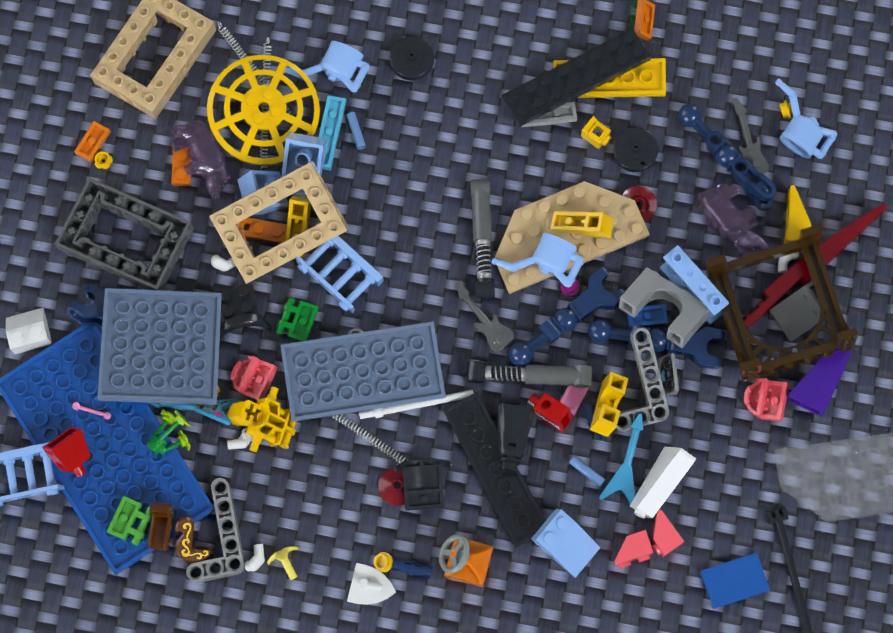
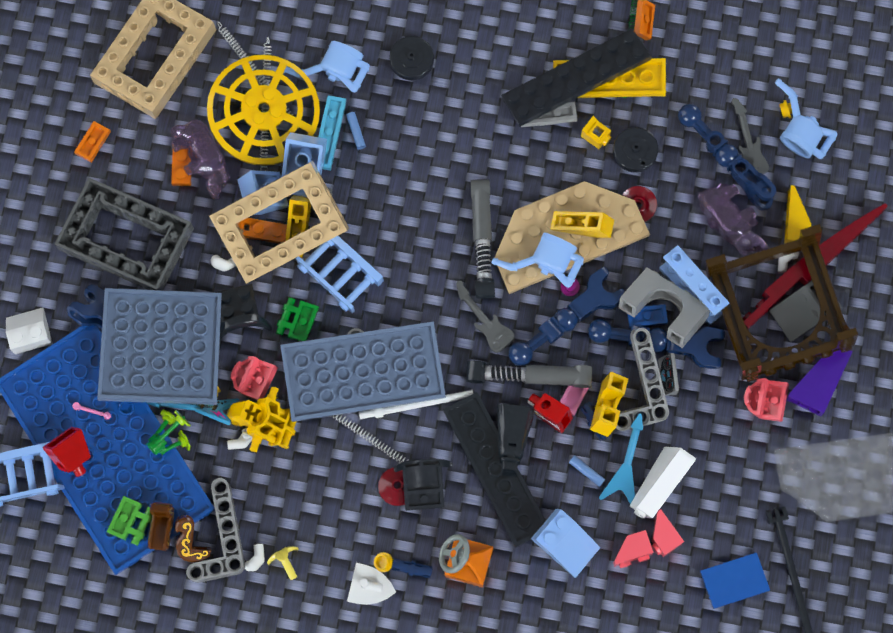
yellow plate [94,152,113,169] -> none

